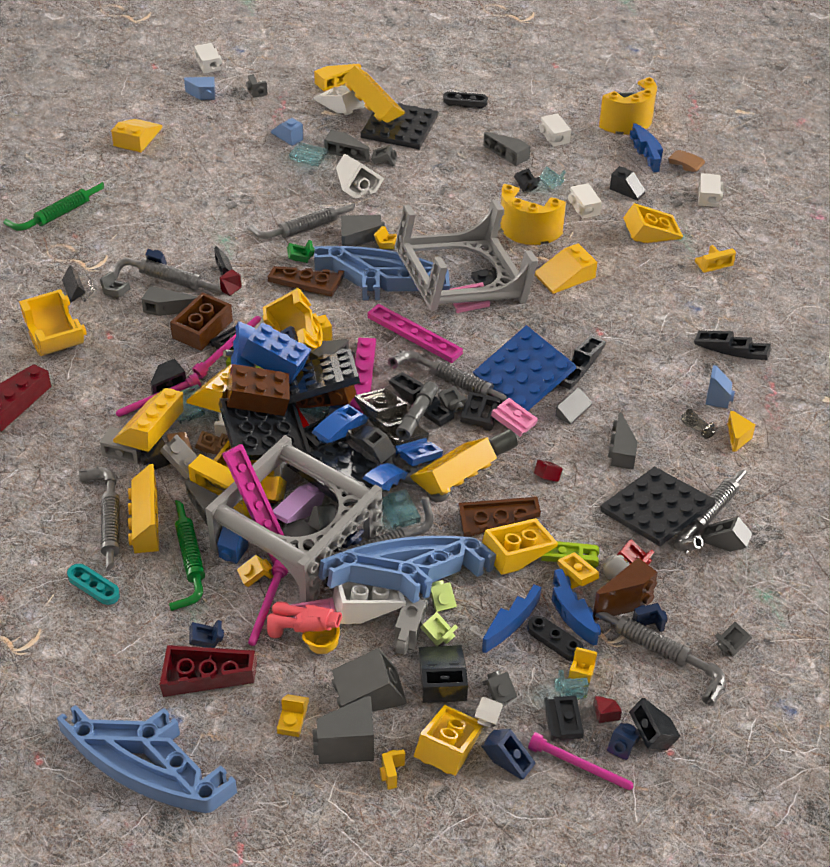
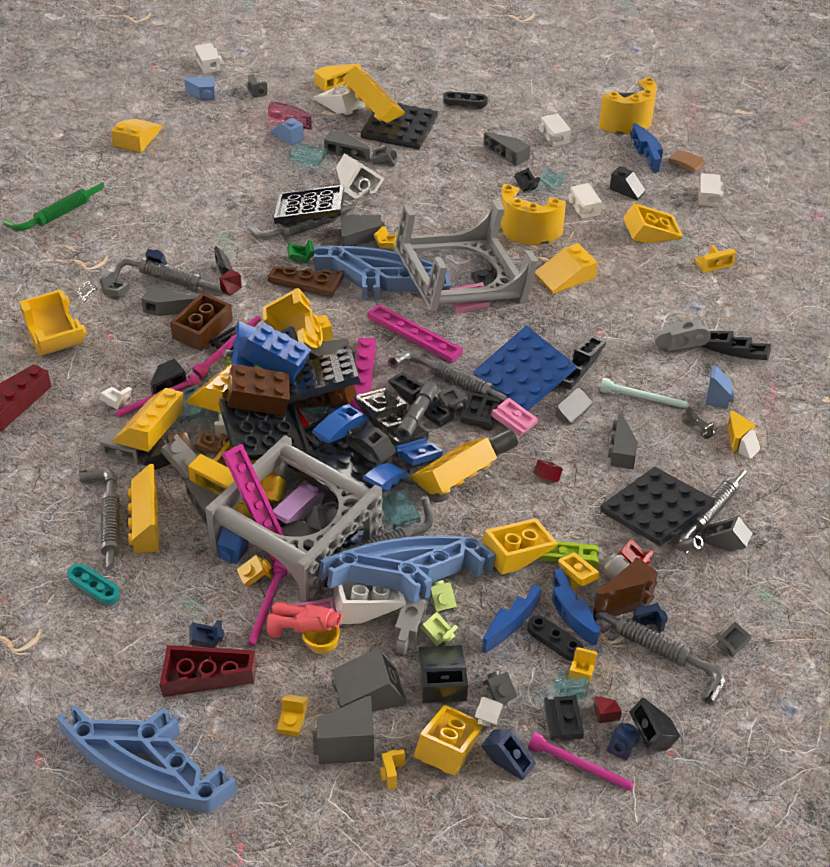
black slope [62,265,86,303] -> none
green piece [169,500,205,611] -> none
reddish brown wing [458,497,541,537] -> none
none -> white bracket [99,387,132,410]
none -> clear pink slope [268,101,312,130]
none -> black plate [274,185,344,225]
none -> light aqua piece [600,378,689,409]
none -> light grey piece [654,319,711,351]
none -> white slope [738,429,760,459]

